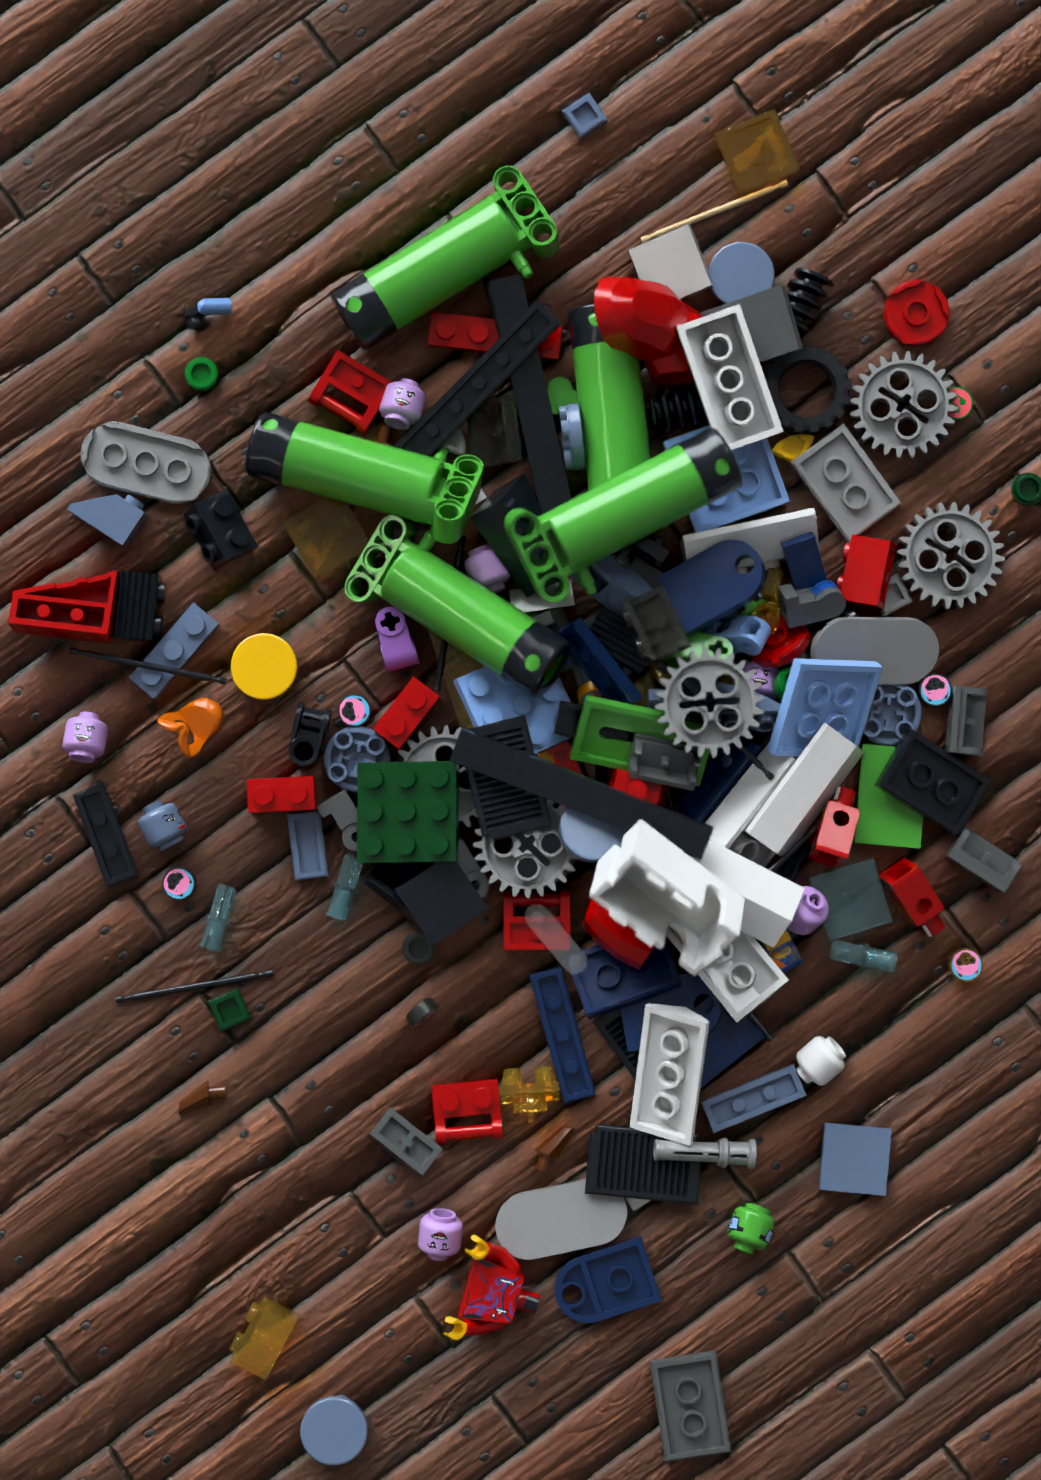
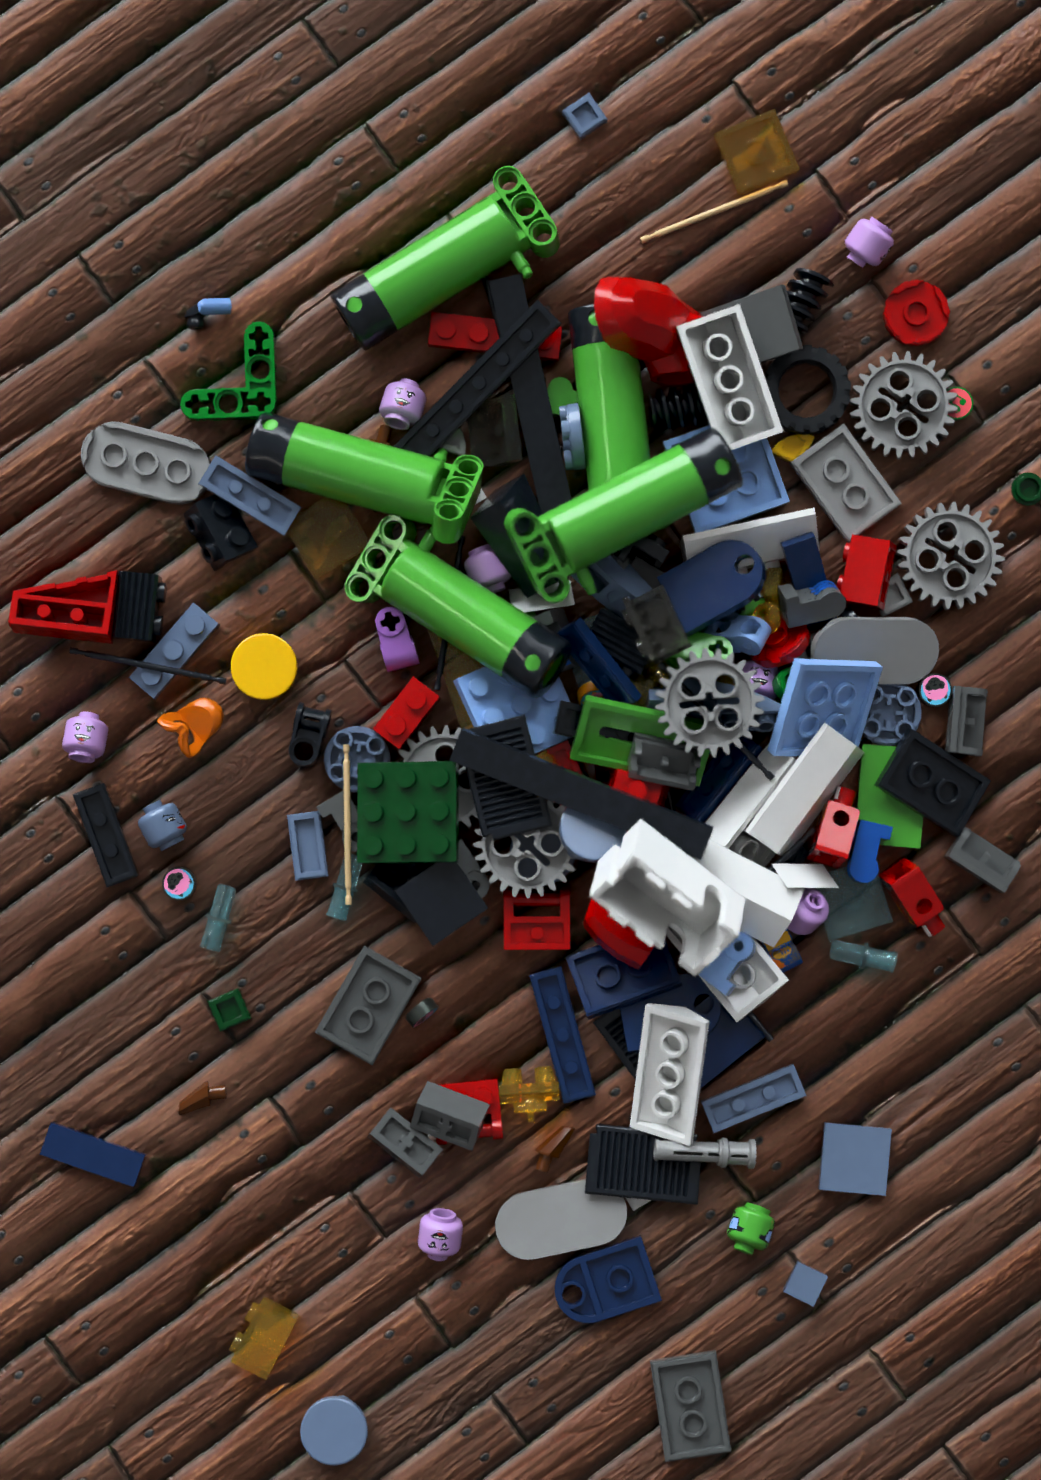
sand blue slope [67,494,148,549] -> none
black piece [115,970,274,1003] -> none
green tile [185,357,219,392] -> none
red brick [246,776,318,813] -> none
red plate [308,350,392,436] -> none
tile [338,694,372,727] -> none
pearl dark grey tile [402,931,436,965] -> none
red torso [443,1235,540,1340] -> none
clear piece [525,904,587,974] -> none
light grey tile [629,224,714,300] -> none
sand blue tile [708,242,774,305] -> none
white head [796,1036,846,1086] -> none
tile [948,948,983,982] -> none
none -> dark blue tile [40,1122,146,1187]
none -> green beam [180,321,277,421]
none -> sand blue plate [198,455,301,536]
none -> dark grey tile [315,945,422,1065]
none -> tan piece [343,744,352,905]
none -> dark grey hinge [410,1081,490,1151]
none -> light blue leg [699,932,756,996]
none -> white sticker [771,863,839,888]
none -> sand blue tile [783,1261,828,1307]
none -> lavender head [844,217,894,268]
none -> blue leg [847,820,893,883]

